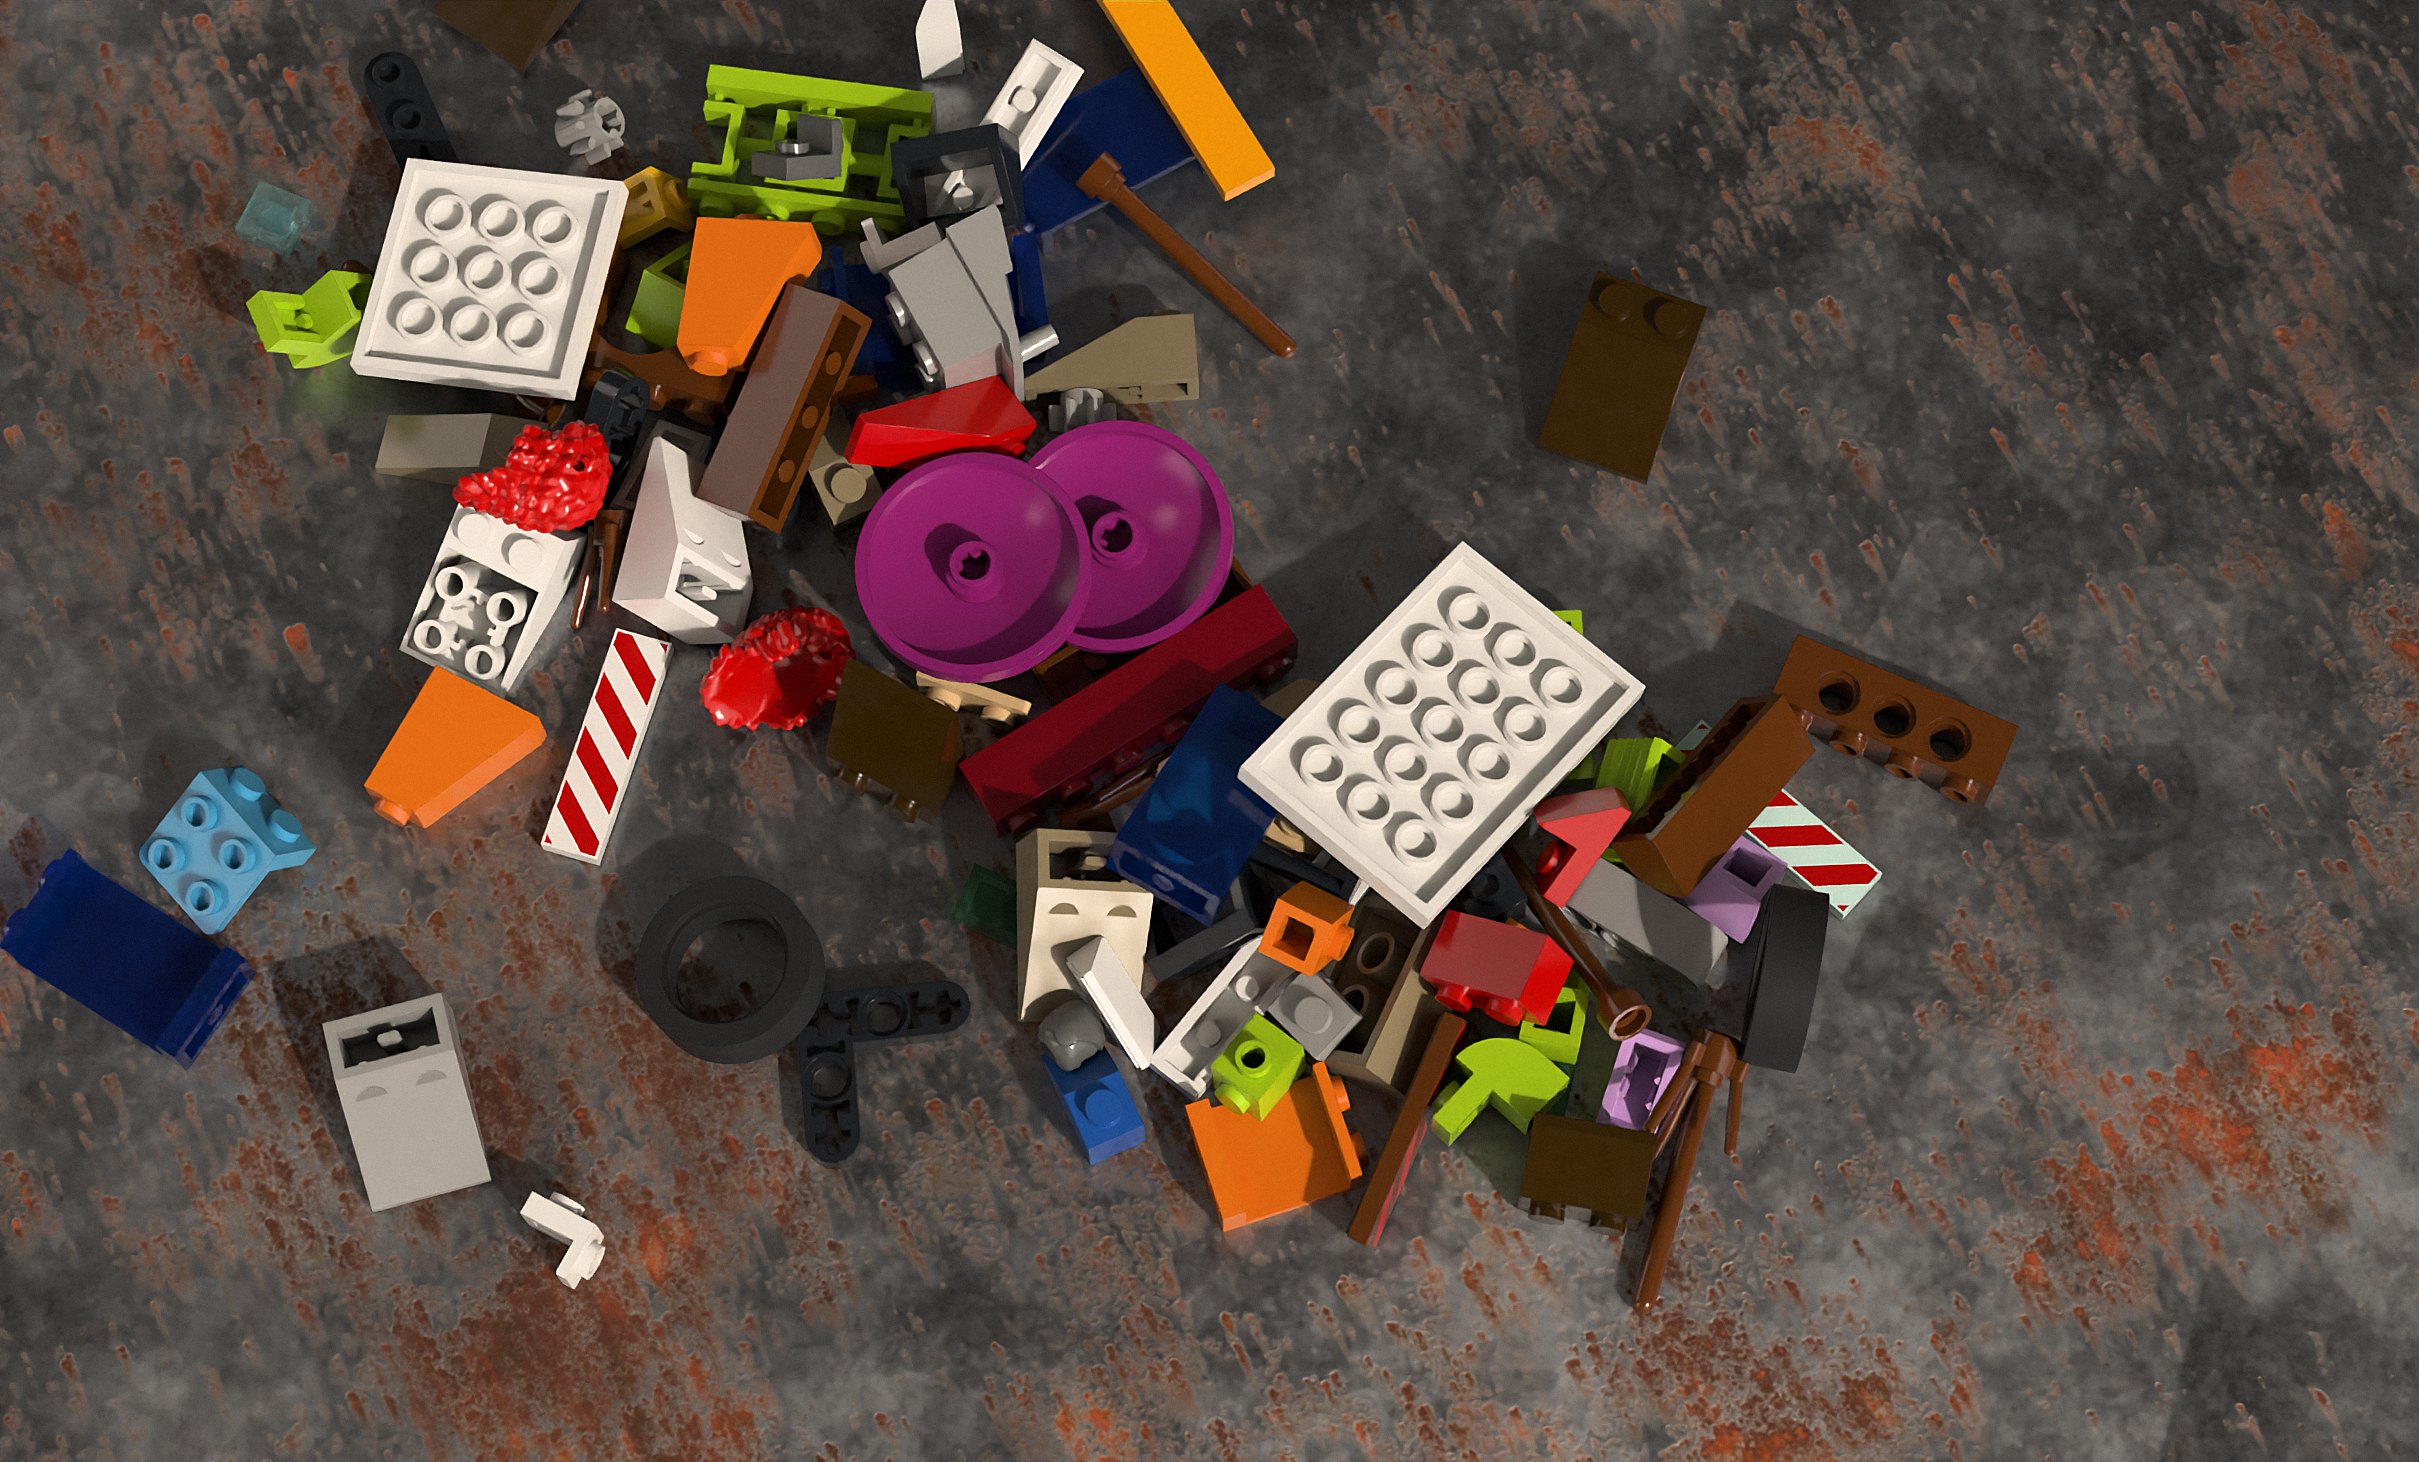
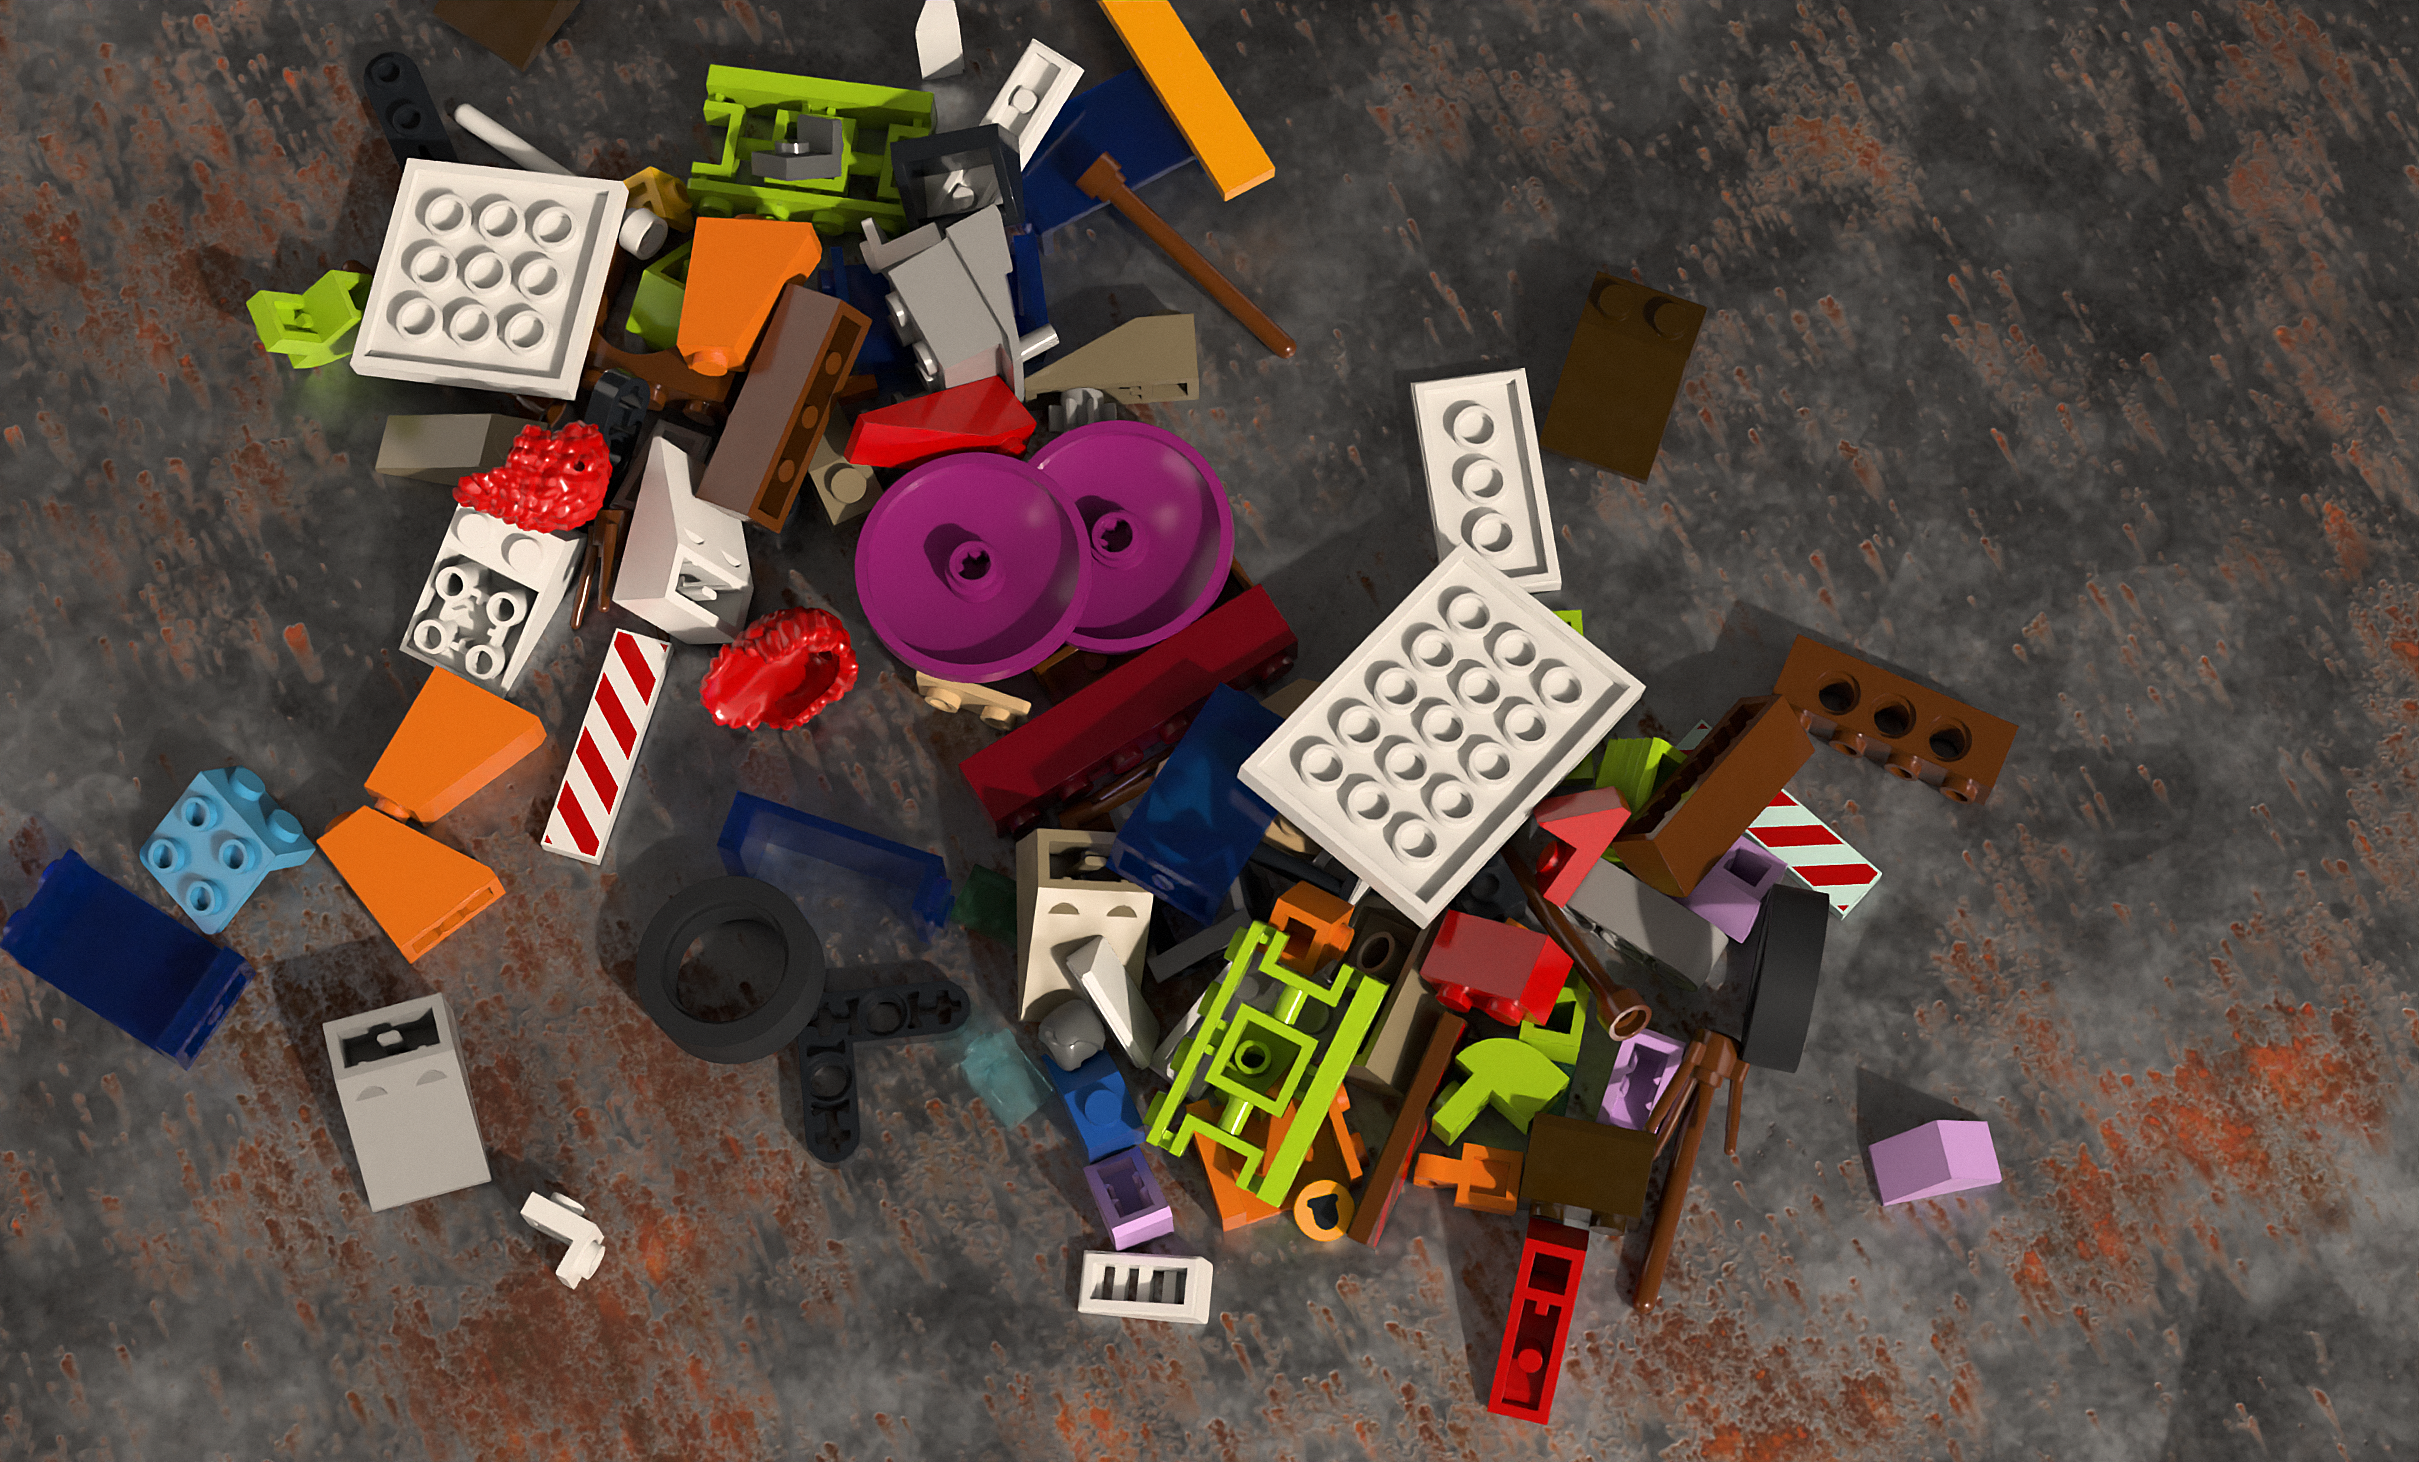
clear light blue plate [235,181,315,258] -> none
light grey gear [555,89,625,165] -> none
dark brown slope [825,657,966,826] -> none
none -> orange slope [316,805,506,964]
none -> white piece [454,104,668,260]
none -> clear blue panel [716,790,956,944]
none -> clear light blue bracket [960,1027,1055,1132]
none -> white slope [1078,1250,1213,1324]
none -> lavender slope [1083,1146,1174,1253]
none -> lime fence [1143,919,1390,1208]
none -> light orange tile [1292,1178,1355,1241]
none -> white tile [1410,368,1562,594]
none -> orange plate [1412,1142,1524,1216]
none -> red slope [1487,1217,1590,1425]
none -> lavender slope [1868,1120,2002,1206]

